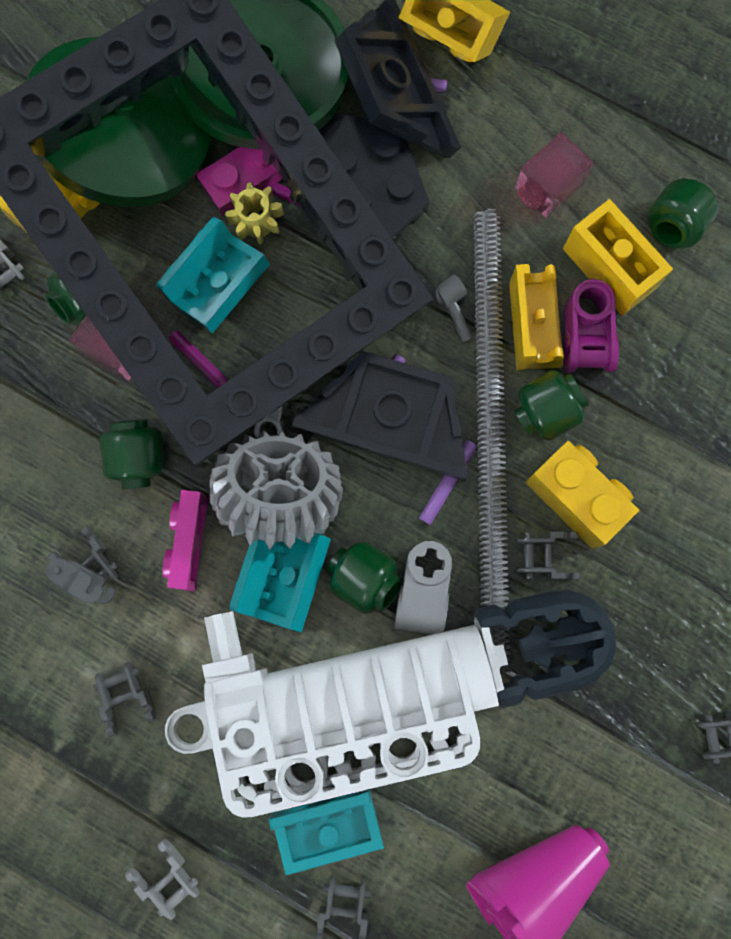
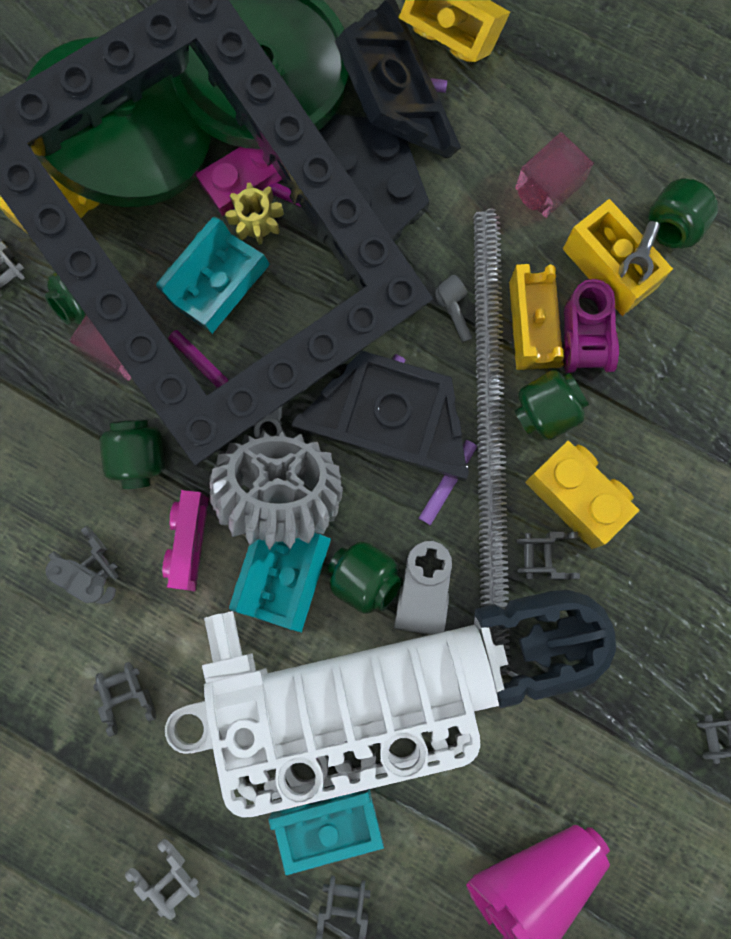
none -> dark grey hand [618,221,660,285]

